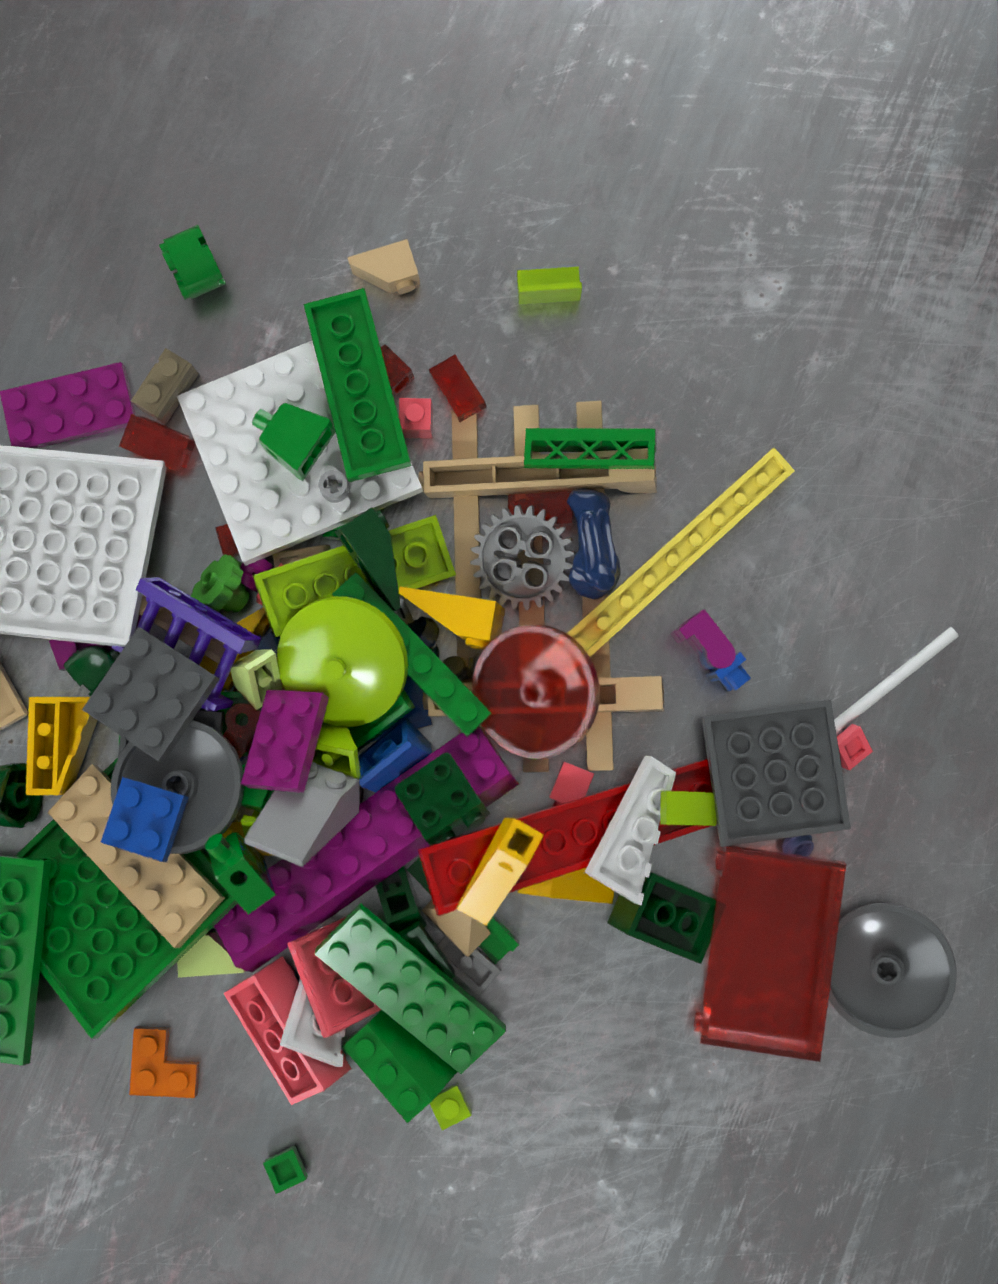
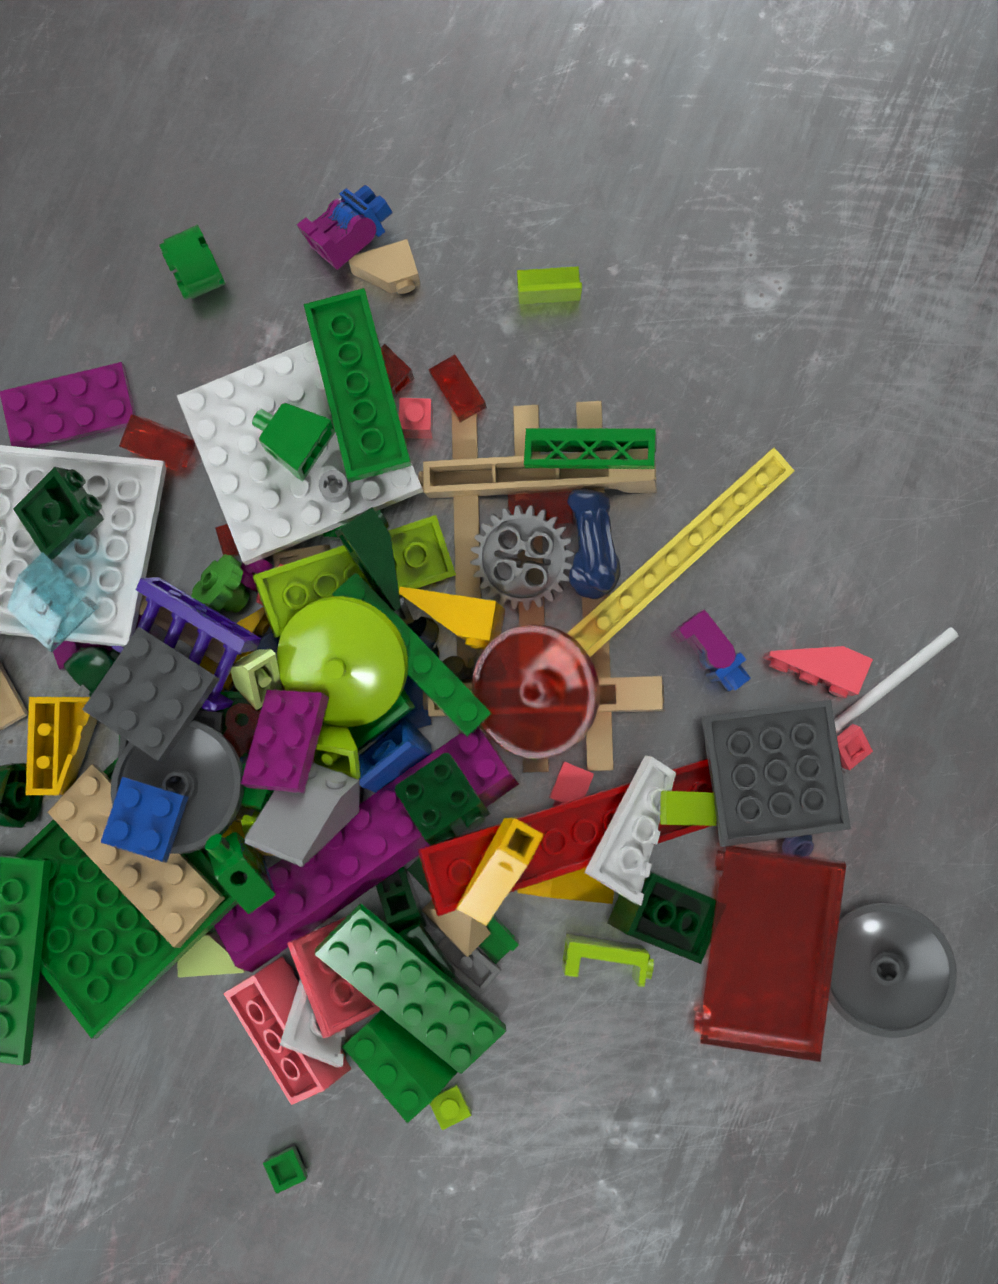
orange plate [129,1026,199,1098] -> none
dark tan brick [131,348,199,425] -> none
none -> clear light blue slope [7,552,100,653]
none -> dark green plate [13,467,104,559]
none -> magenta hips [296,185,393,270]
none -> lime panel [562,933,654,987]
none -> coral slope [763,646,873,699]

